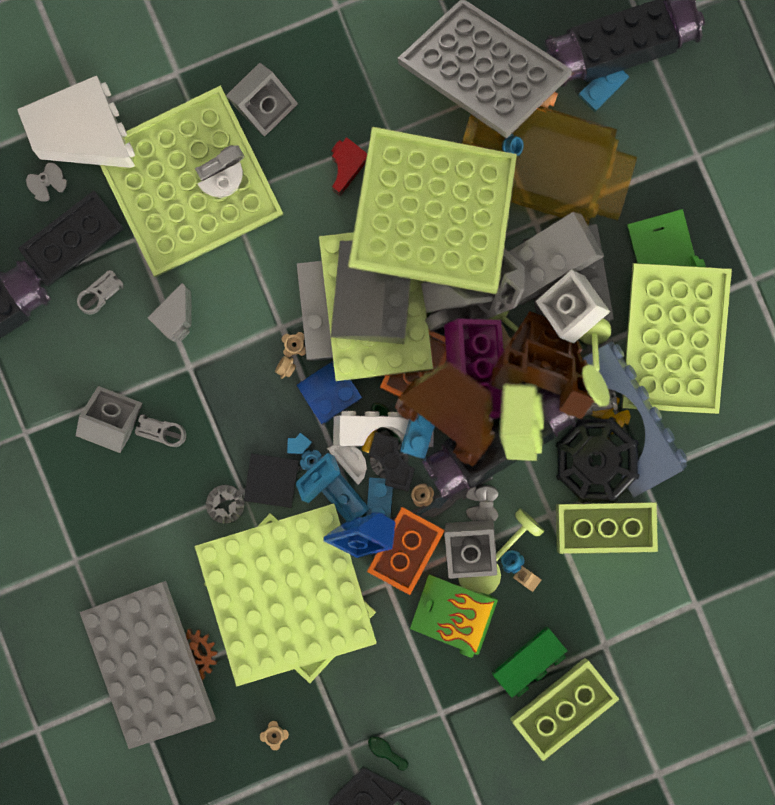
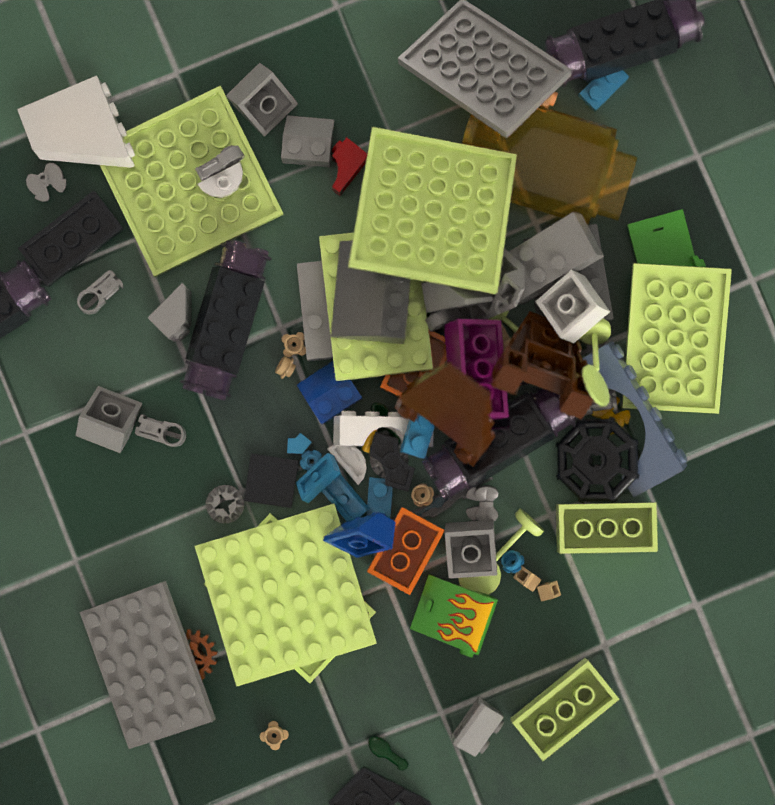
green brick [492,626,568,698] -> none
yellowish green brick [501,385,544,461] -> none
dark azure plate [502,134,524,156] -> none
none -> black brick [180,240,272,401]
none -> light grey slope [281,115,334,168]
none -> light grey slope [451,697,504,757]
none -> tan piece [536,581,561,601]

